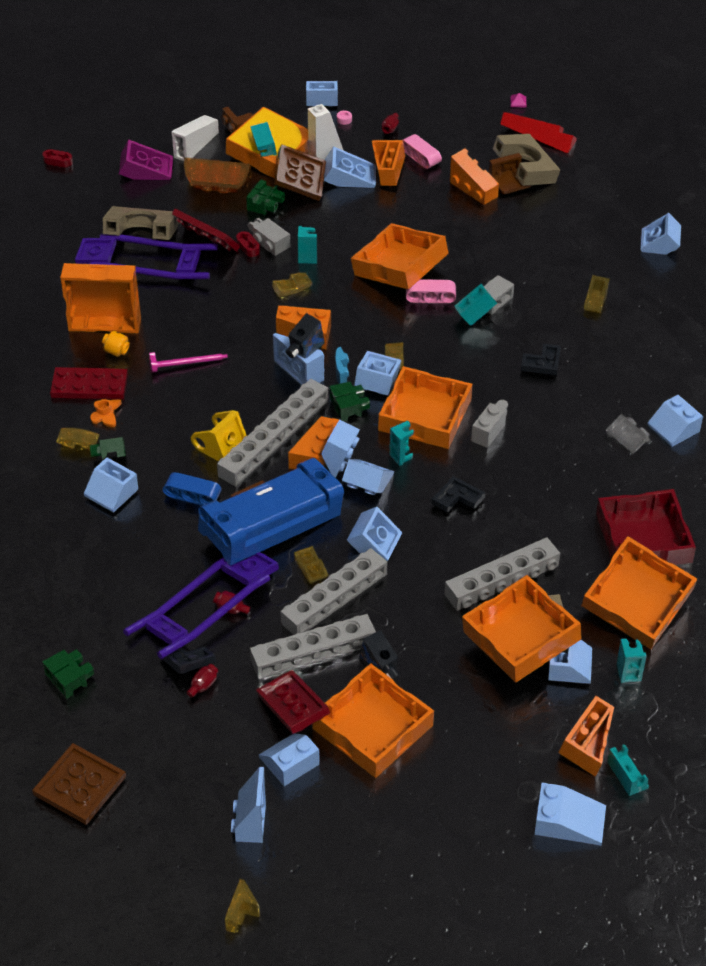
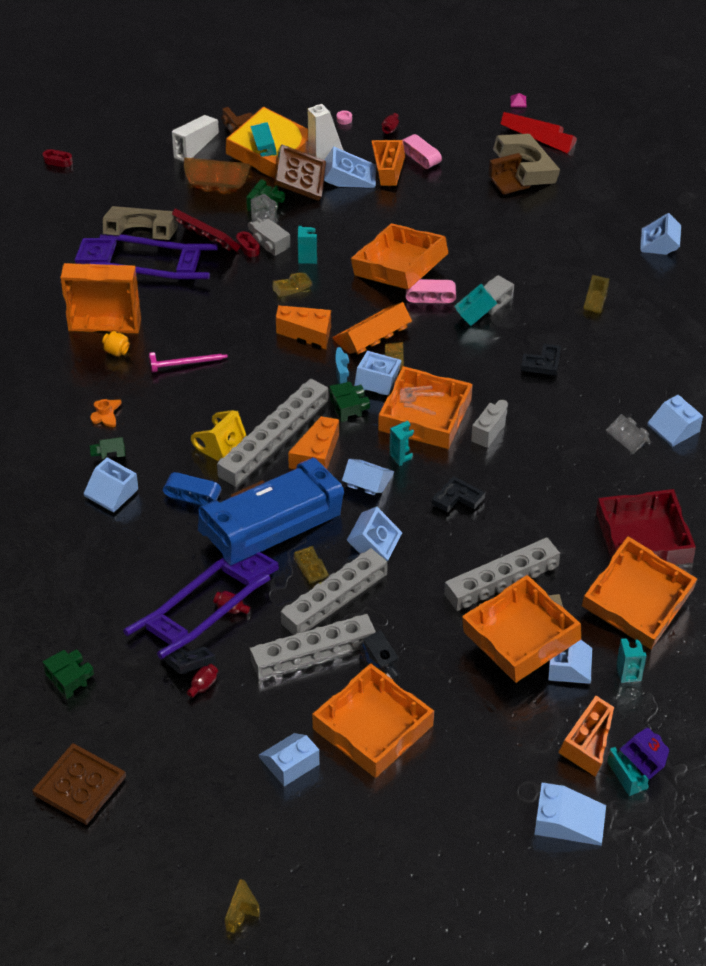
dark red plate [50,367,128,399] -> none
clear yellow slope [56,428,100,449] -> none
magenta slope [119,139,173,180] -> none
light blue slope [231,767,266,843] -> none
dark red plate [256,670,330,734] -> none
light blue slope [273,333,325,385] -> none
black torso [286,313,325,358] -> none
light blue slope [306,81,338,107] -> none
light blue slope [321,419,360,478] -> none
orange wedge [450,148,499,205] -> none
none -> clear bracket [251,194,278,224]
none -> orange slope [332,302,412,354]
none -> clear plant [400,386,444,415]
none -> dark purple torso [620,728,669,780]

